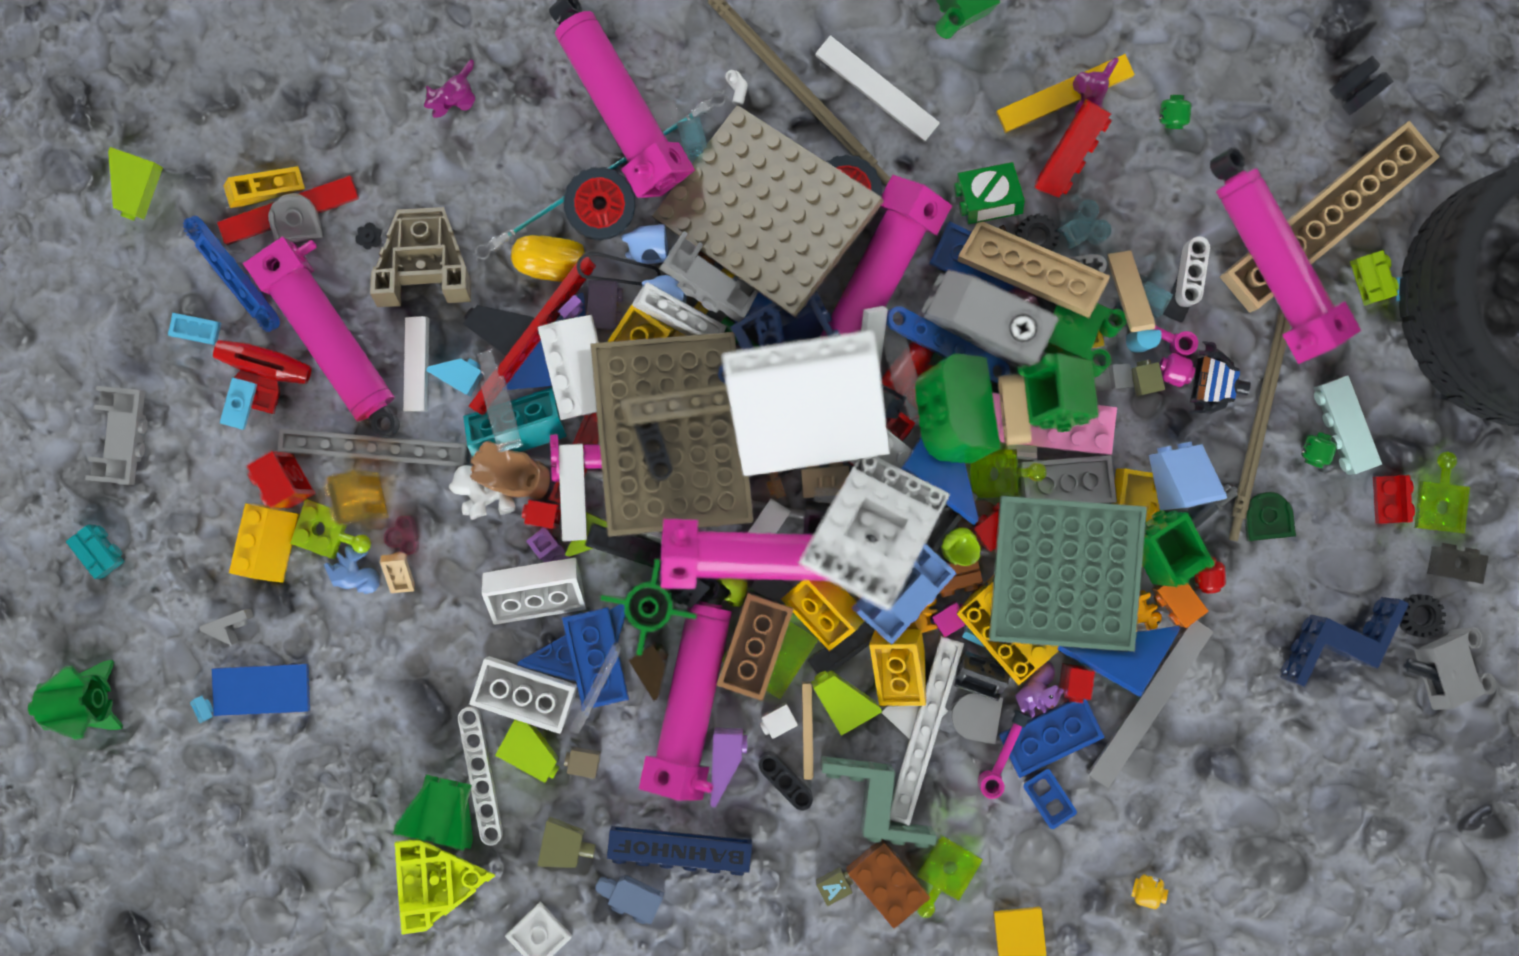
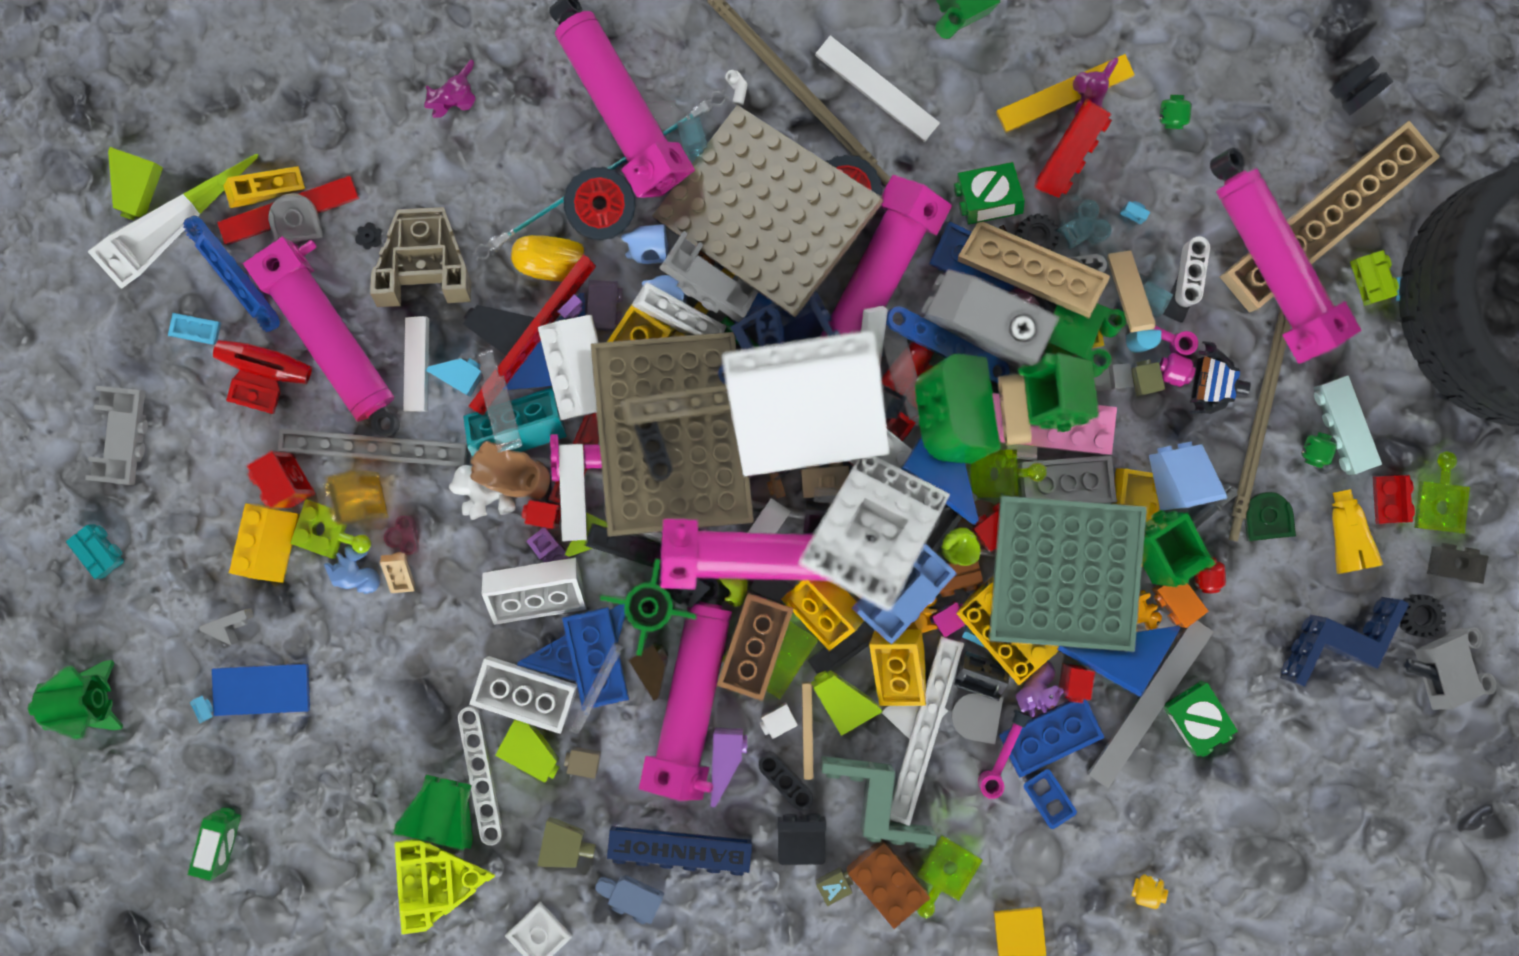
medium azure plate [220,377,258,430] -> none
black piece [576,252,661,286] -> none
none -> white plate [88,154,258,289]
none -> green brick [187,808,242,881]
none -> black bracket [778,813,826,865]
none -> medium azure plate [1120,201,1150,225]
none -> green brick [1163,680,1238,757]
none -> yellow piece [1332,489,1384,574]

